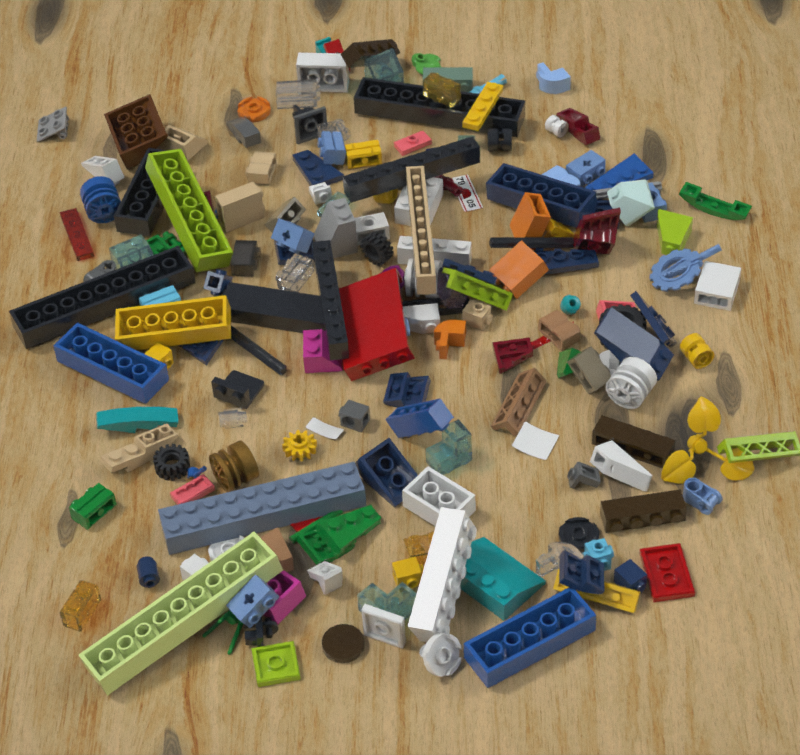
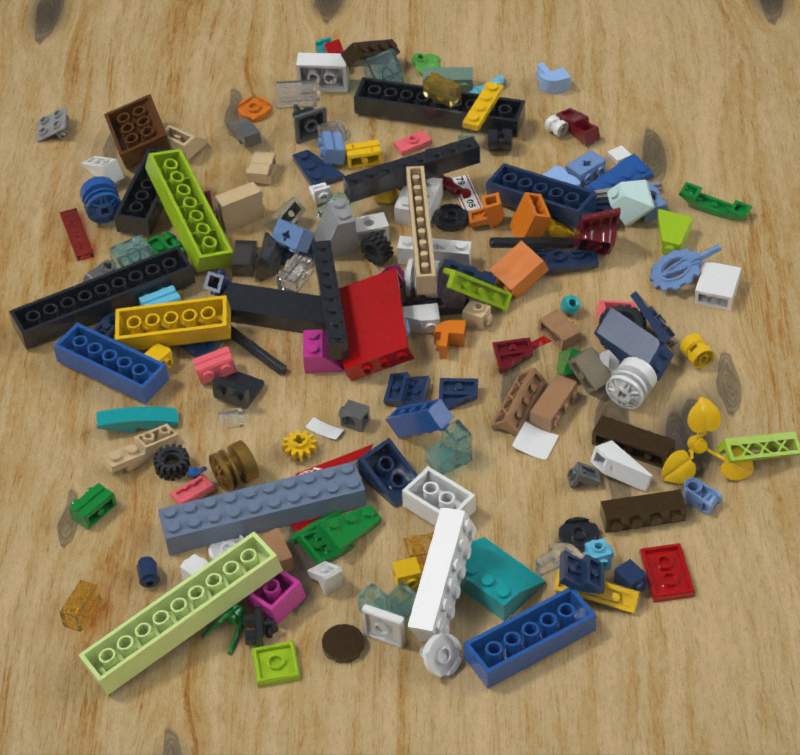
medium blue brick [226,574,279,628] -> none
none -> dark blue plate [93,313,116,338]
none -> coral brick [192,346,238,385]
none -> clear smoke slope [255,232,284,283]
none -> red sticker [295,444,373,476]
none -> black tile [433,203,469,232]
none -> dark blue wing [439,378,478,410]
none -> orange brick [468,192,504,229]
none -> medium nougat brick [530,374,579,433]
none -> white tile [607,145,632,165]

